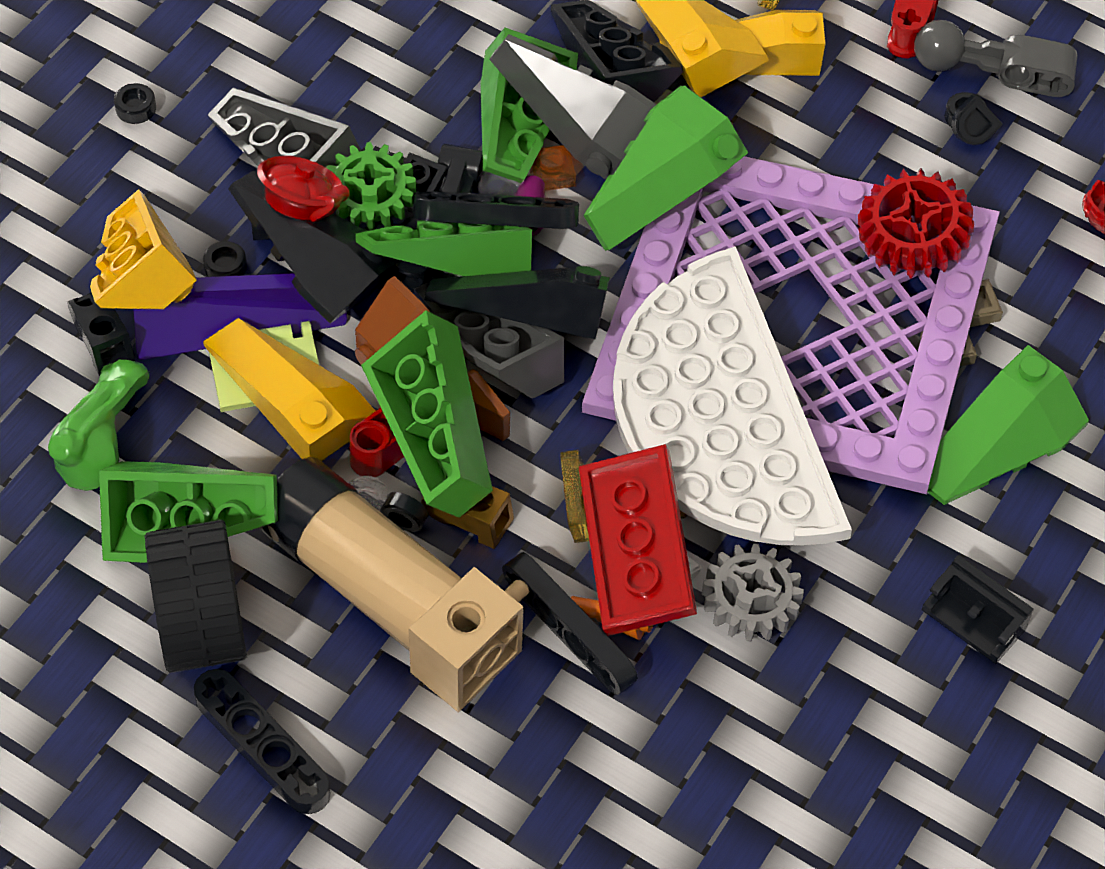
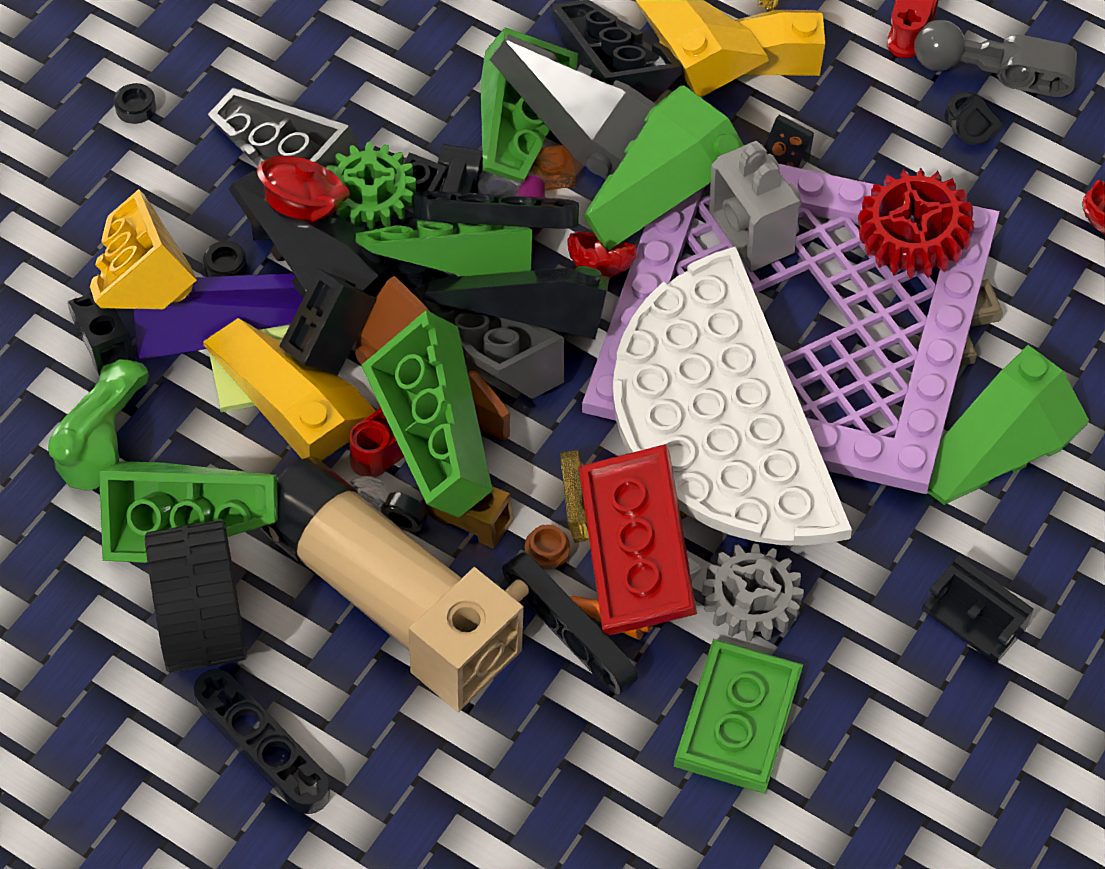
none -> black hinge [279,269,377,376]
none -> dark orange plate [525,524,570,569]
none -> red hair [567,231,638,277]
none -> bright green tile [674,639,803,794]
none -> light grey hinge [709,141,802,272]
none -> black slope [764,115,814,169]

